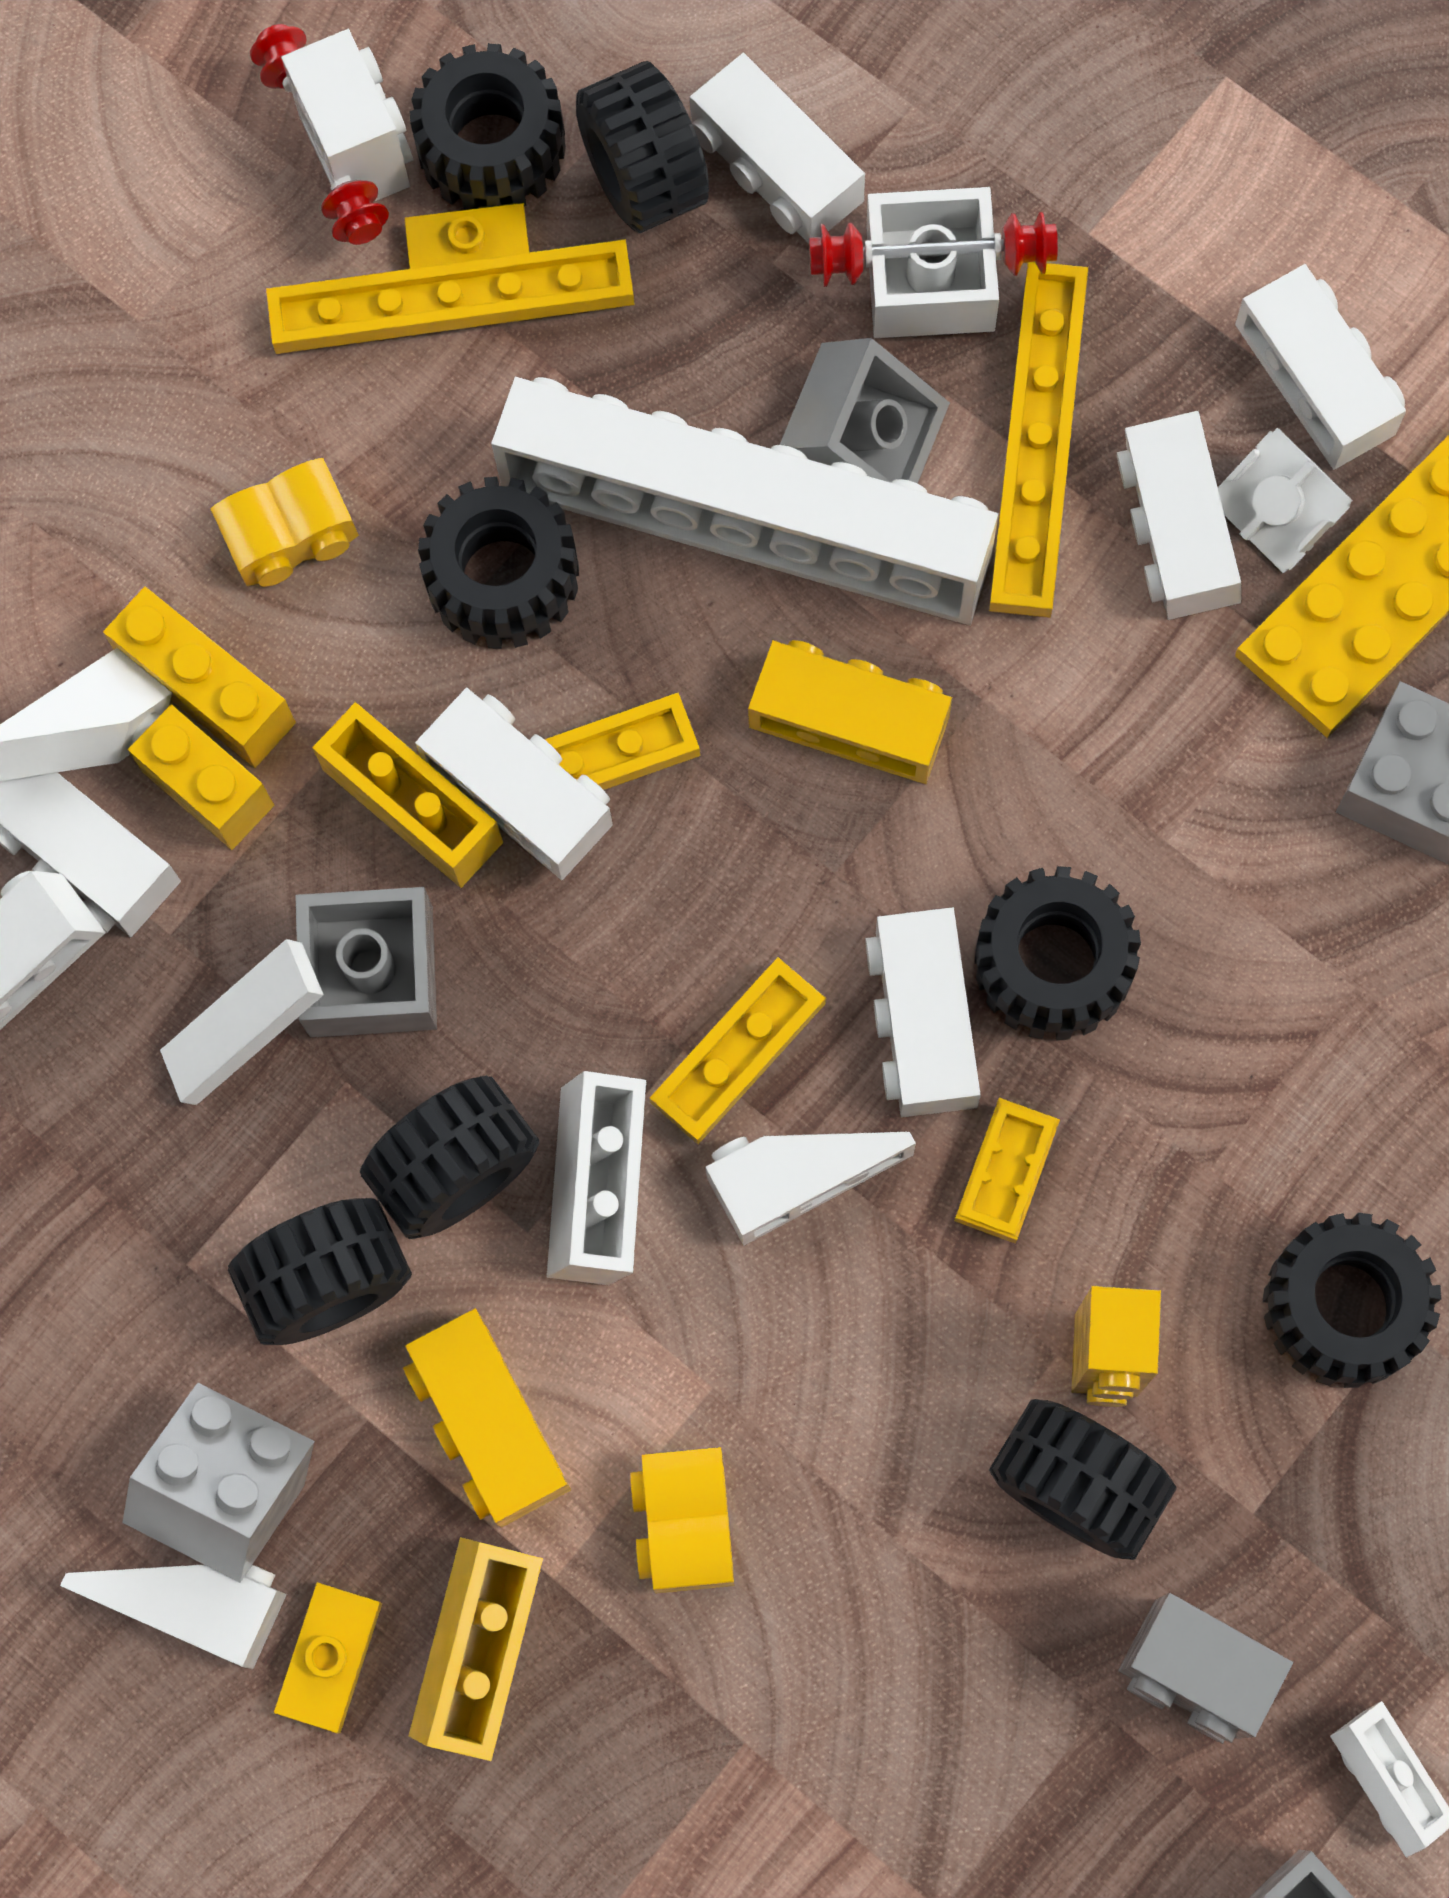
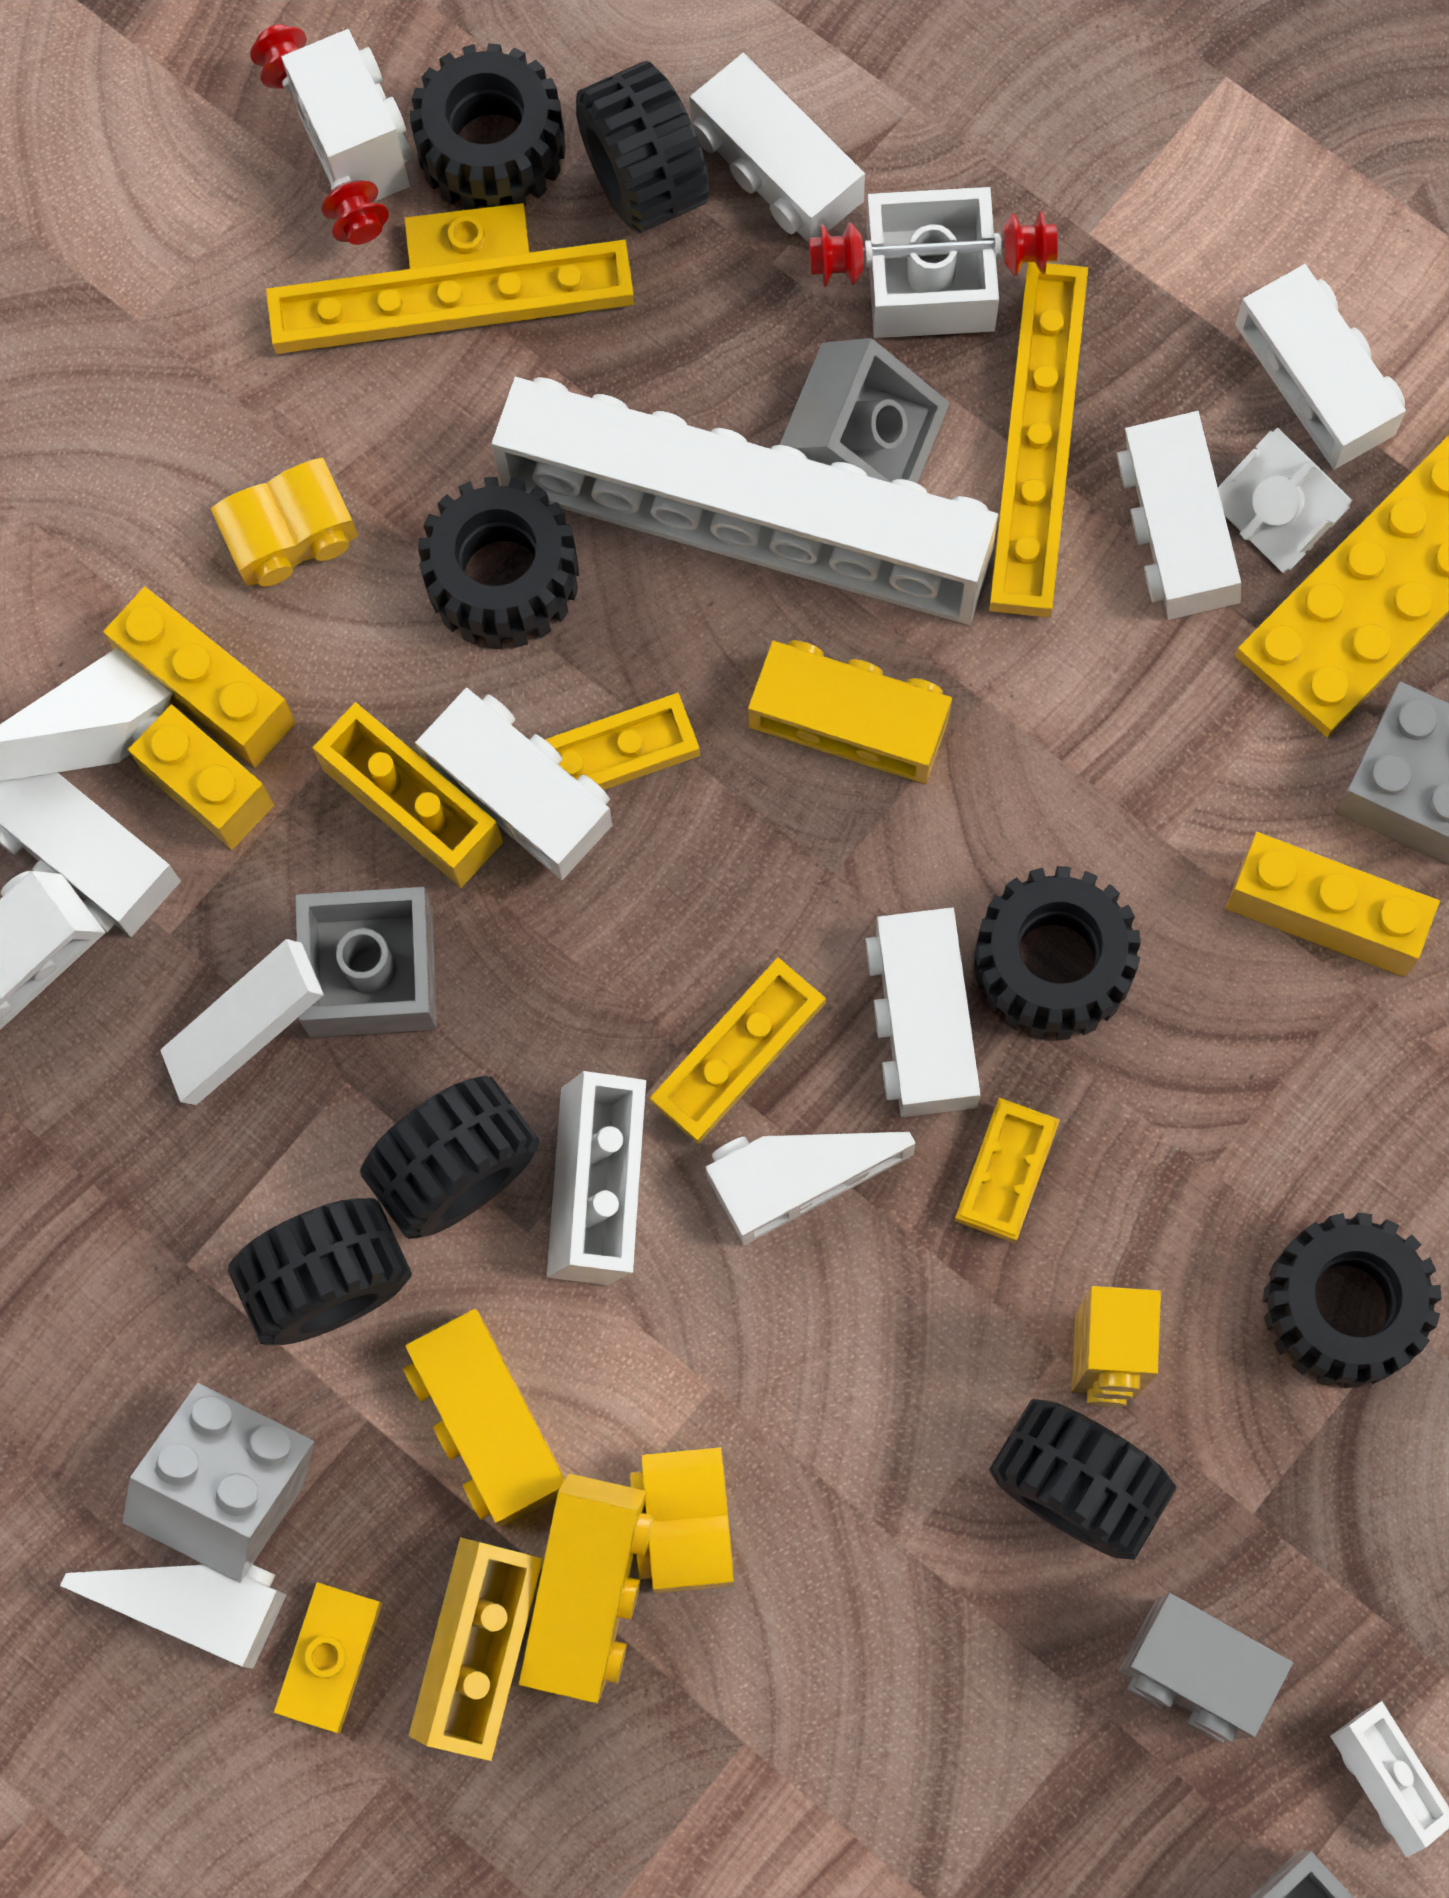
none -> yellow brick [519,1473,654,1704]
none -> yellow brick [1225,831,1440,977]

